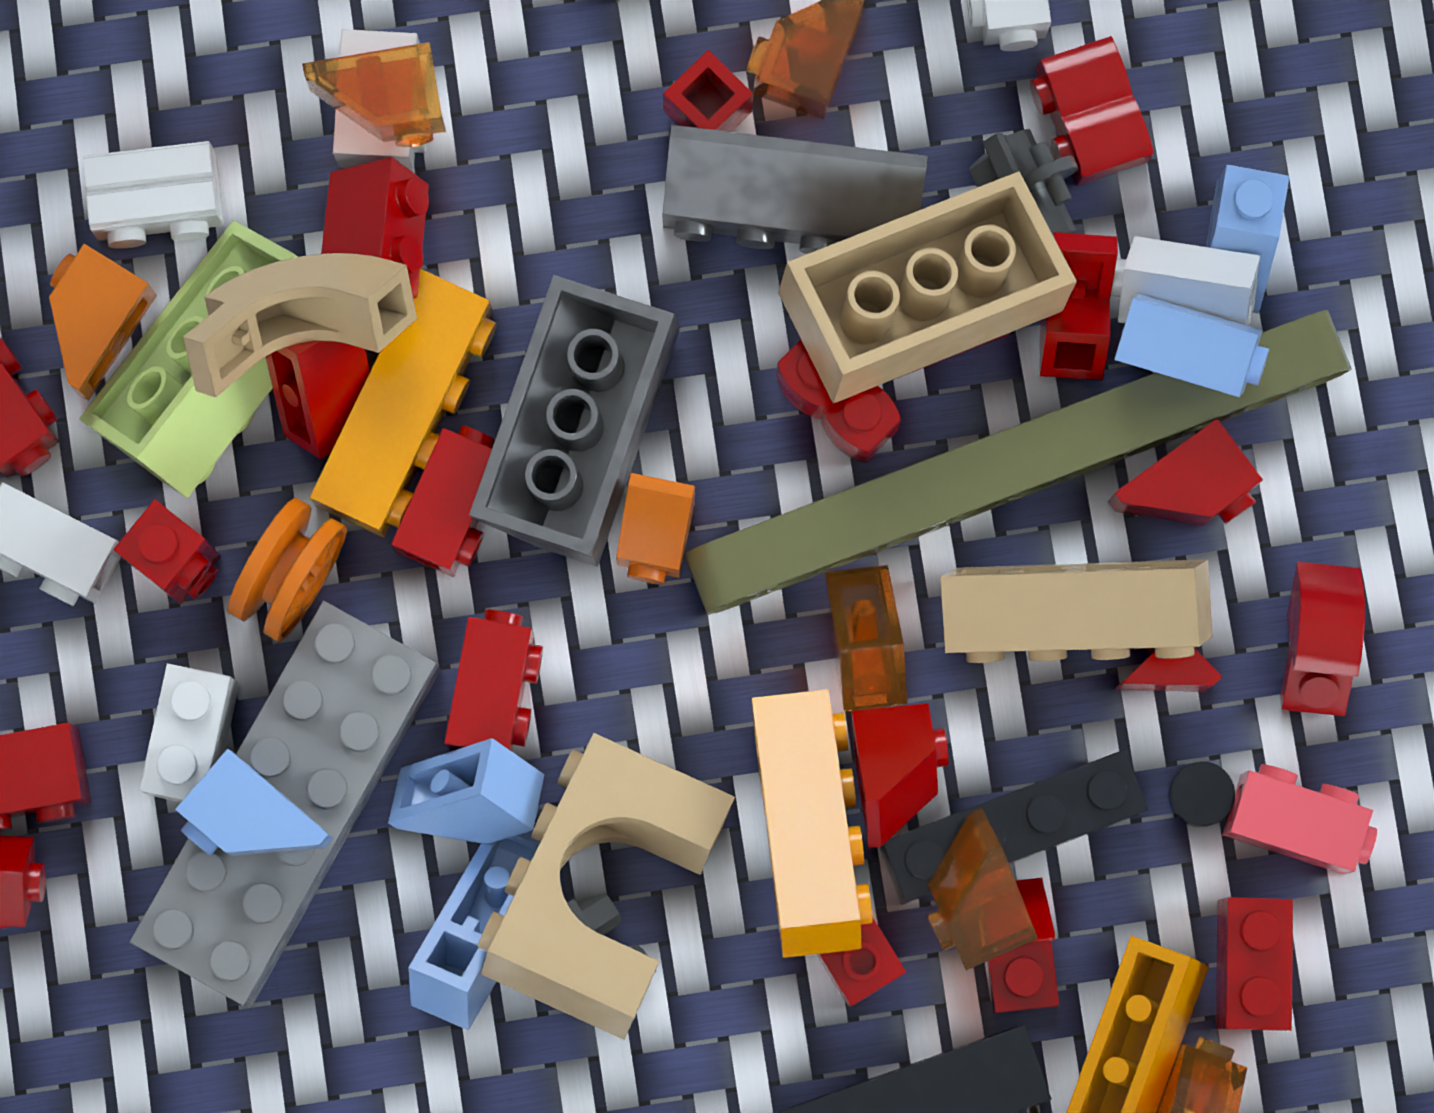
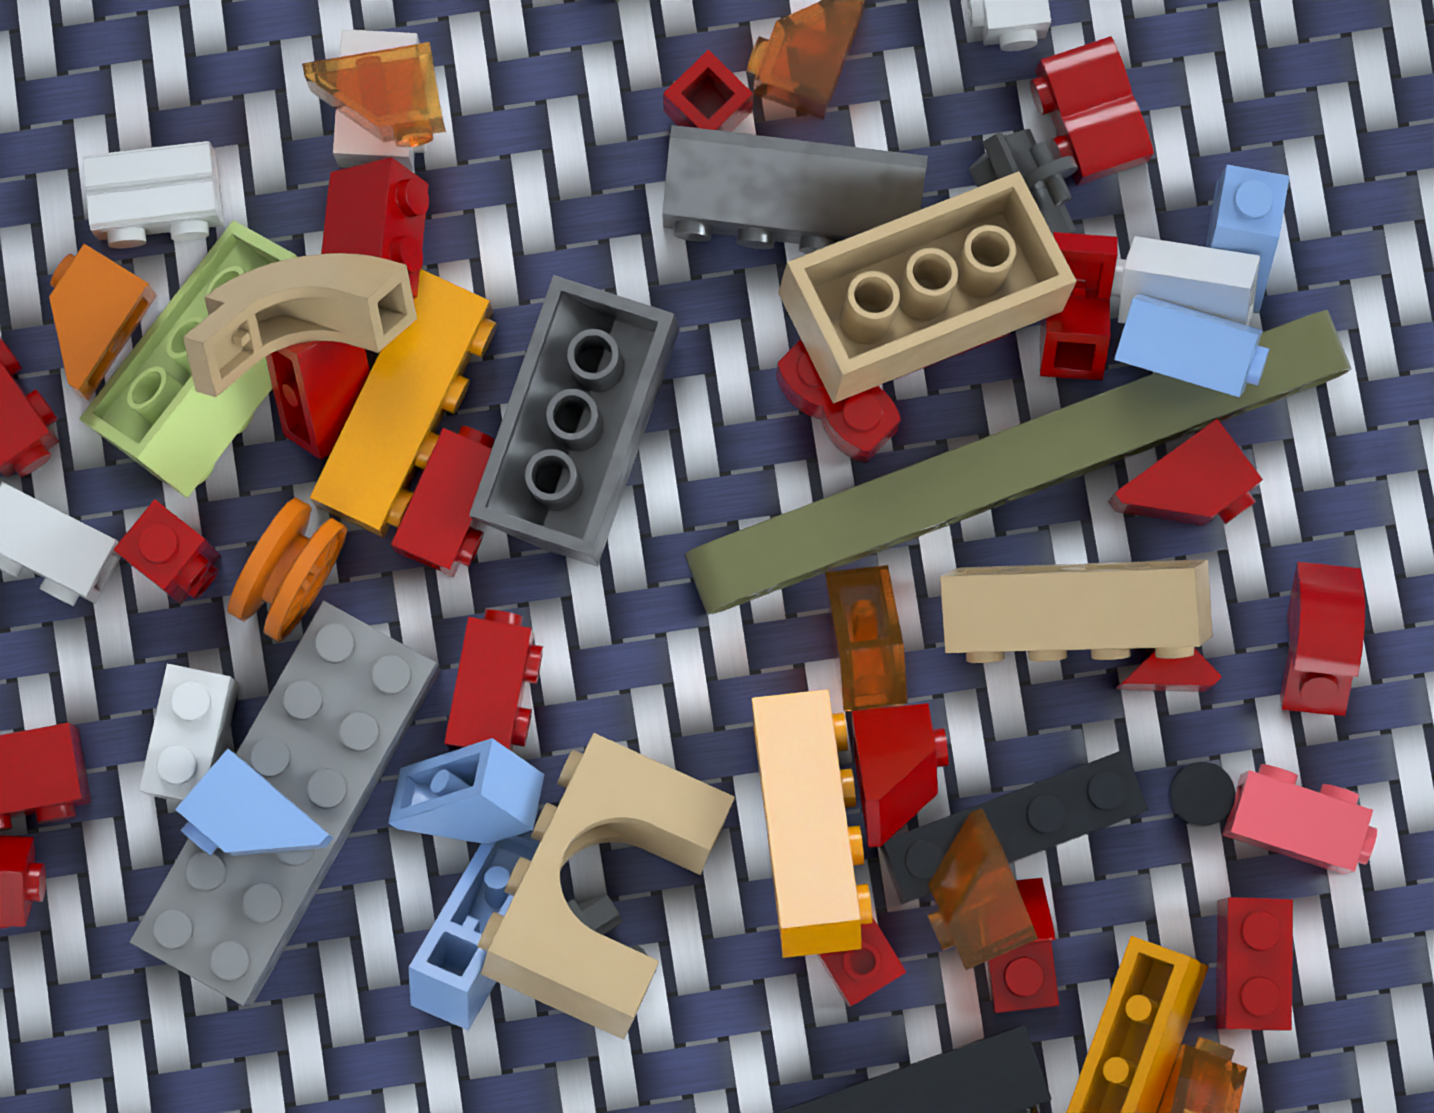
orange slope [616,473,695,585] -> none

